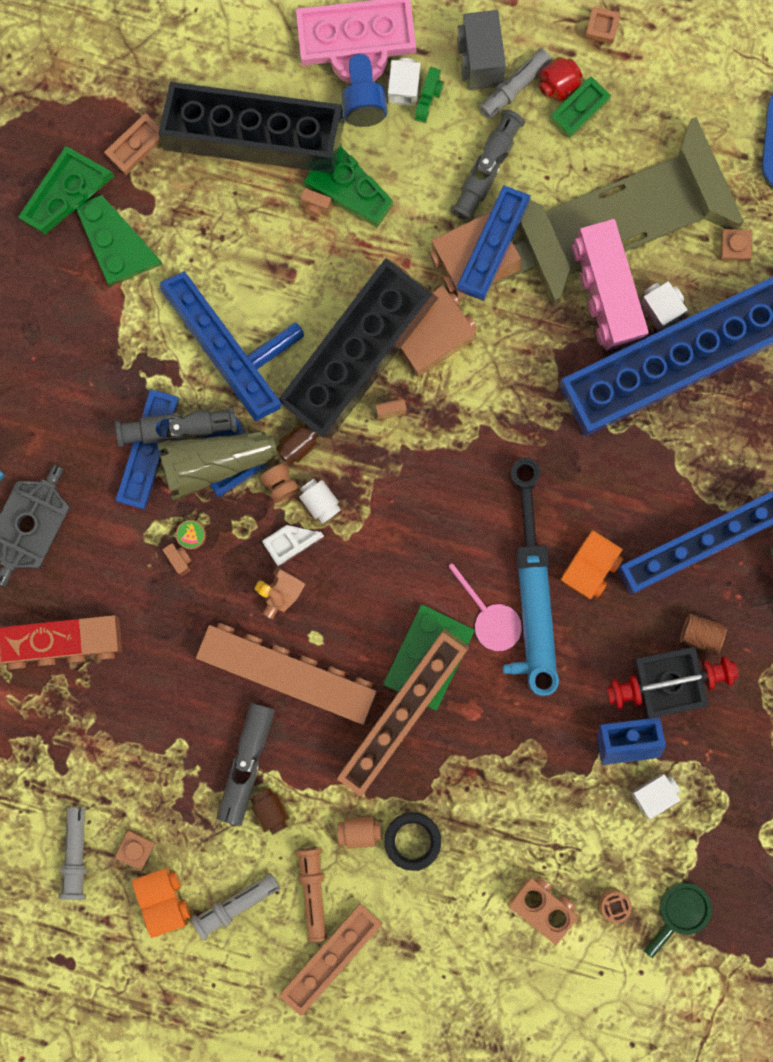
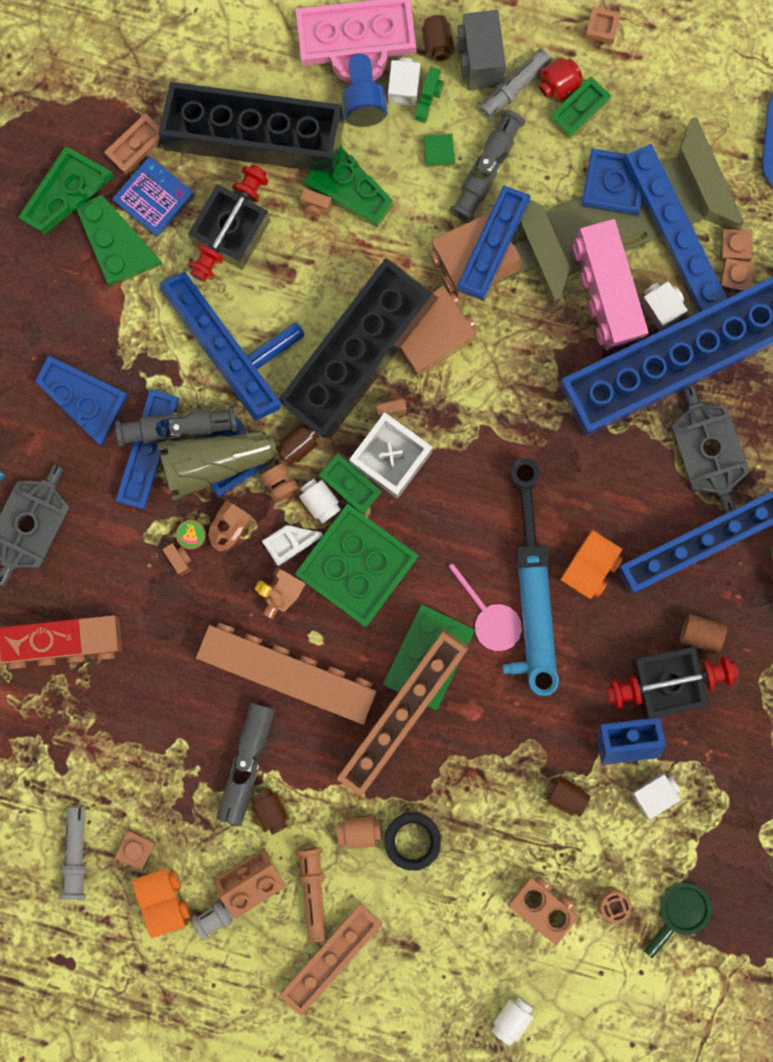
none -> blue wing [35,356,128,447]
none -> blue tile [112,156,195,238]
none -> black brick [187,164,271,282]
none -> nougat rock [208,500,252,551]
none -> nougat bracket [214,848,286,918]
none -> green plate [294,503,419,628]
none -> green plate [318,454,382,514]
none -> white brick [349,412,433,499]
none -> reddish brown brick [422,15,455,62]
none -> green tile [424,134,455,167]
none -> white brick [491,997,535,1046]
none -> reddish brown brick [543,776,591,817]
none -> blue tile [581,148,642,216]
none -> blue plate [623,144,728,312]
none -> dark grey plate [670,386,749,514]
none -> nougat plate [720,258,755,293]

